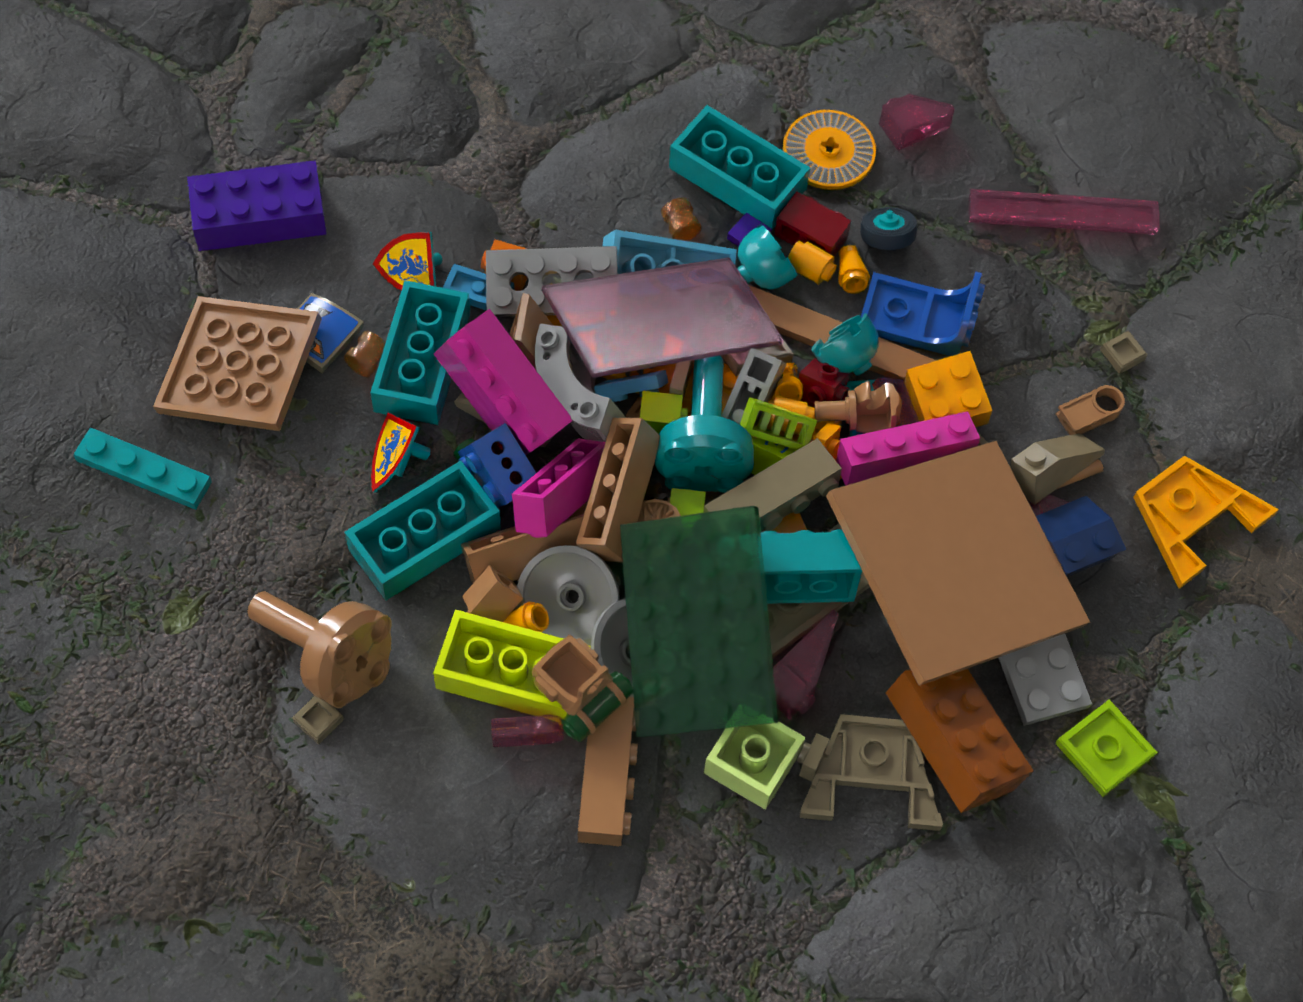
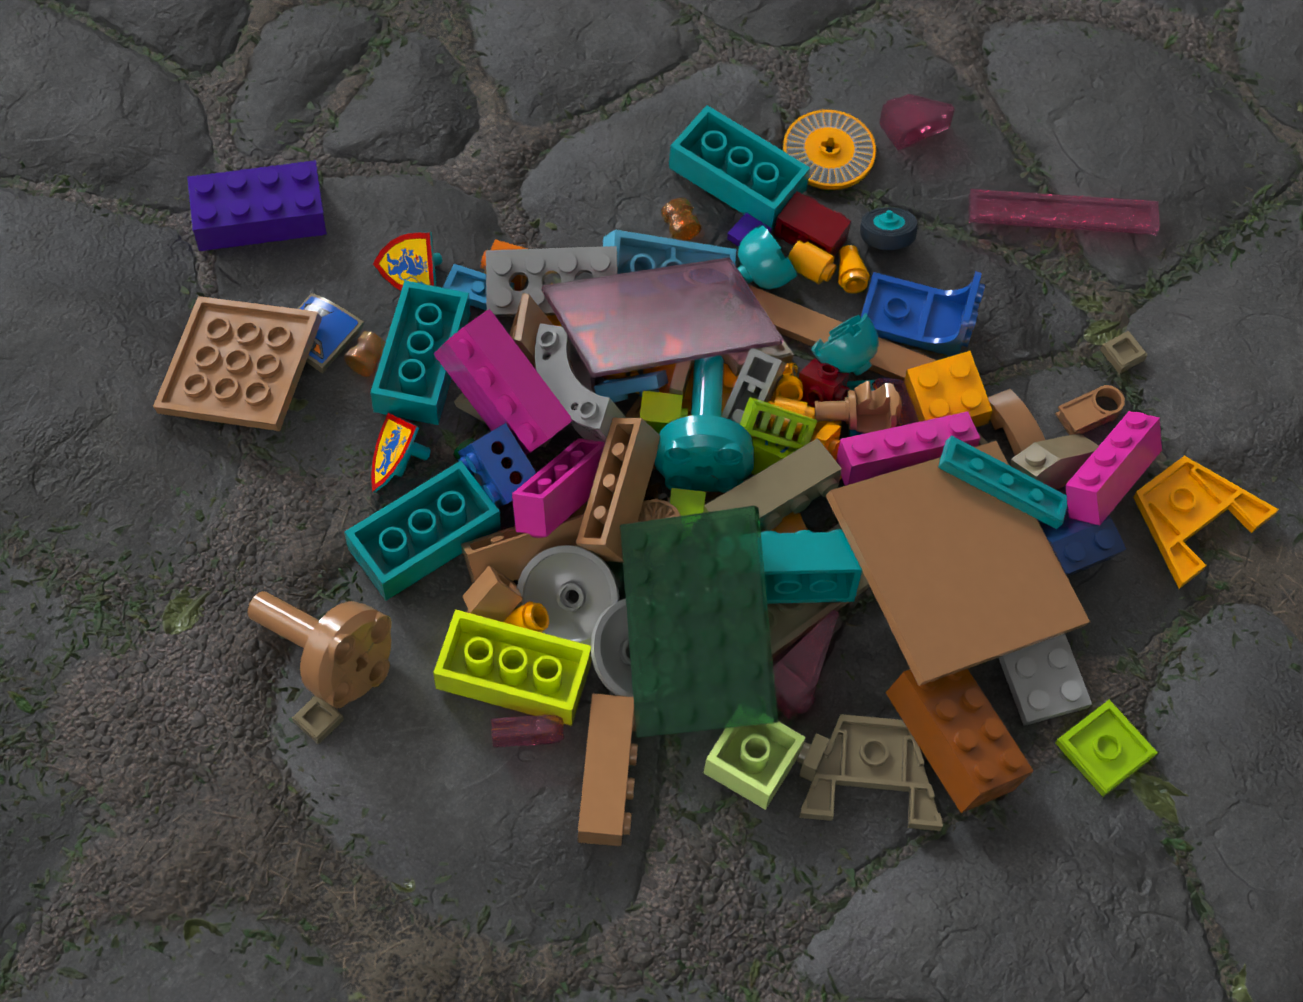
teal plate [73,427,212,510] -> none
medium nougat piece [532,634,634,742] -> none
none -> teal tile [938,435,1068,529]
none -> medium nougat slope [988,389,1045,456]
none -> dark pink brick [1066,411,1162,526]

